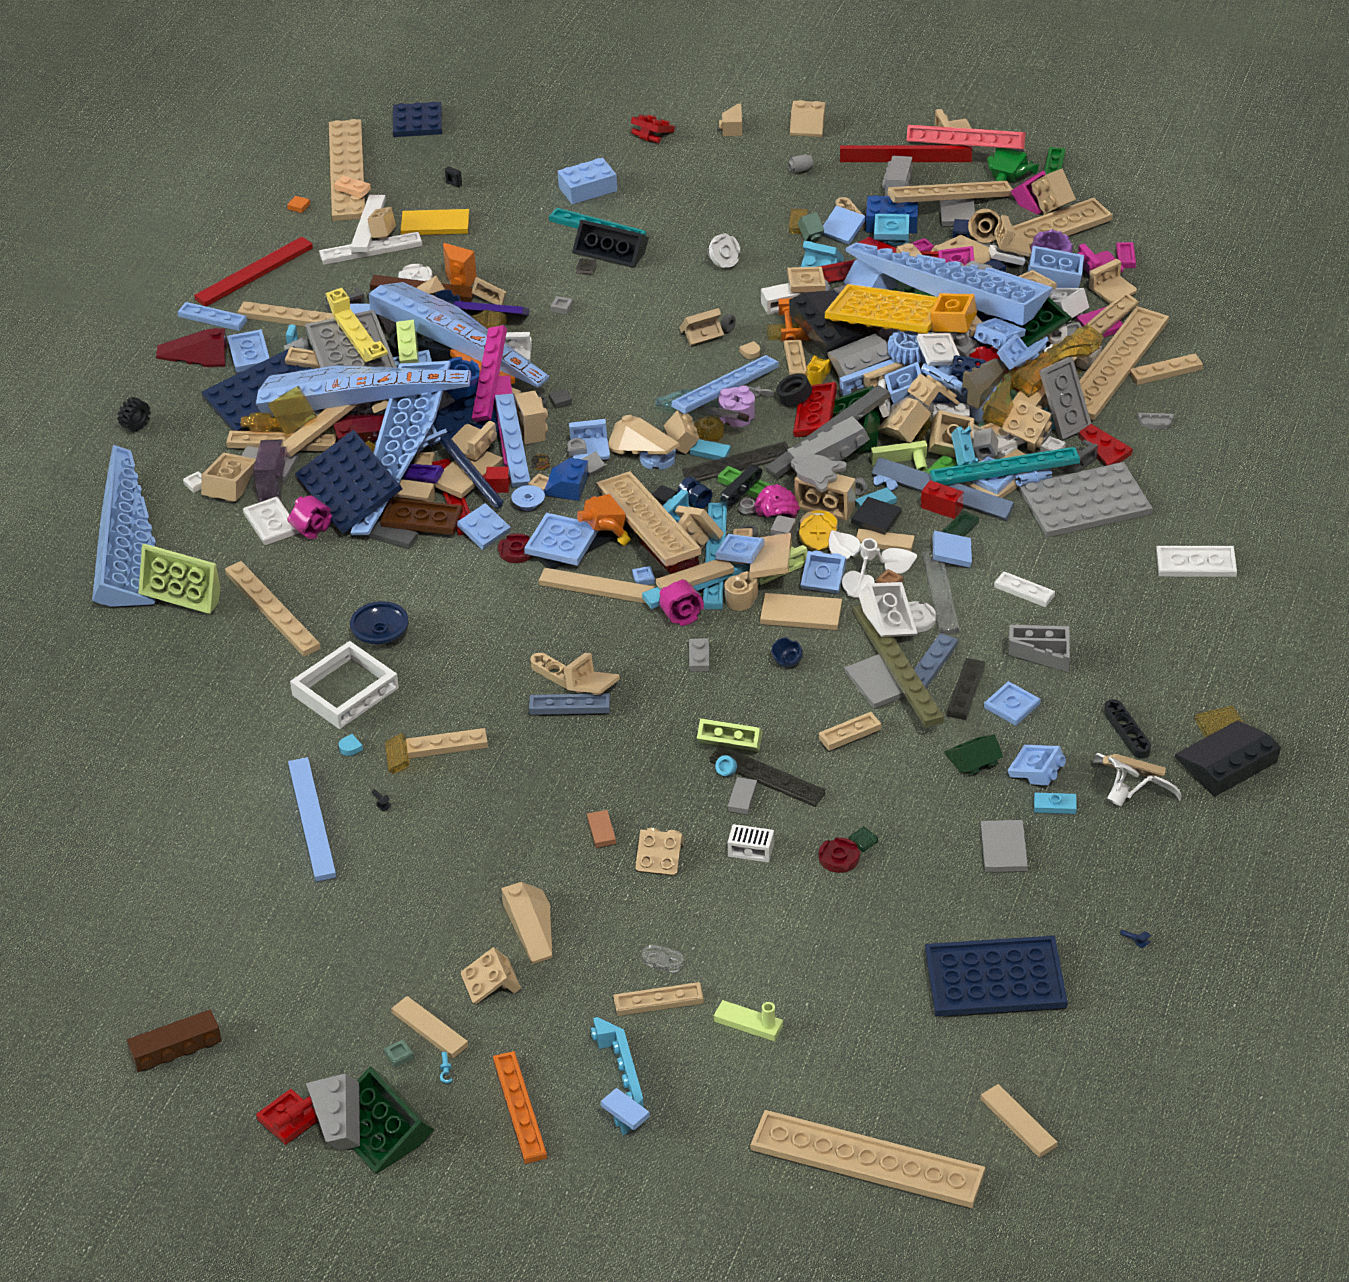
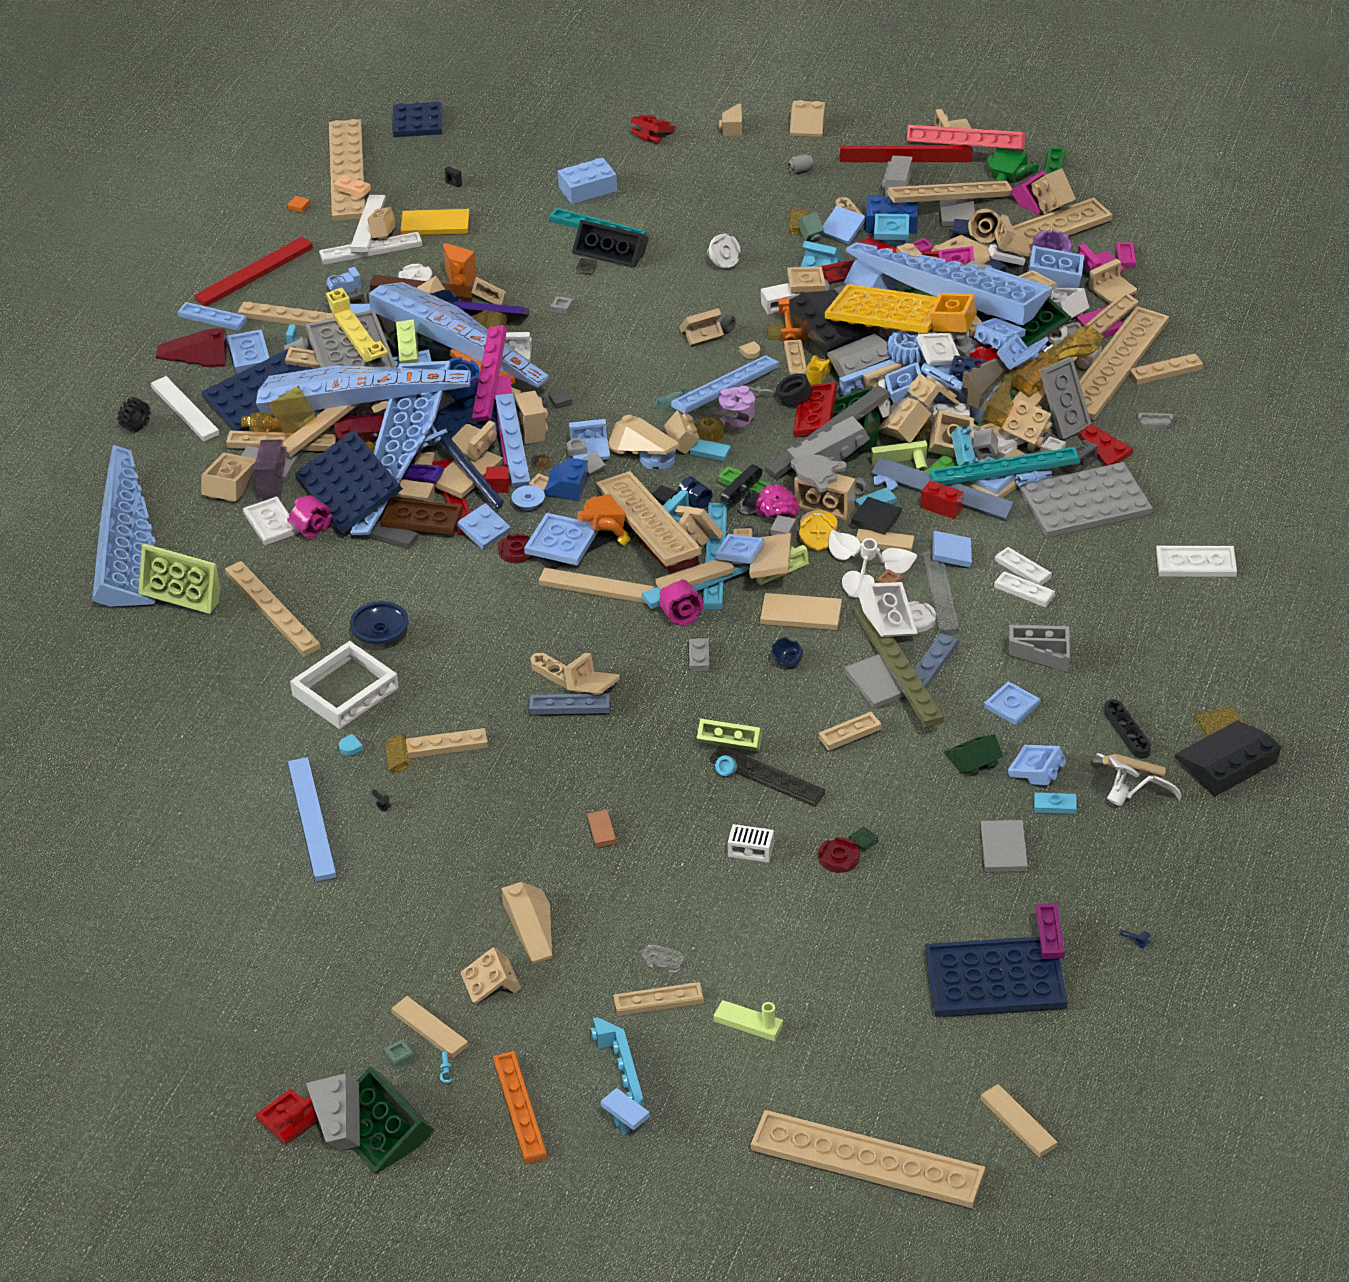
reddish brown brick [126,1009,222,1072] -> none
white tile [183,471,202,493] -> none
light blue tile [632,566,655,585] -> none
tan bracket [636,828,685,875] -> none
clear smoke tile [682,441,789,482] -> none
tan piece [724,571,758,611] -> none
light grey tile [728,777,757,814] -> none
light blue plate [800,551,846,594] -> none
clear green tile [942,511,979,537] -> none
clear smoke tile [947,658,985,720] -> none
none -> white tile [151,376,219,442]
none -> light blue leg [326,267,362,293]
none -> black tile [743,490,759,509]
none -> white tile [995,547,1052,585]
none -> magenta plate [1035,903,1065,959]

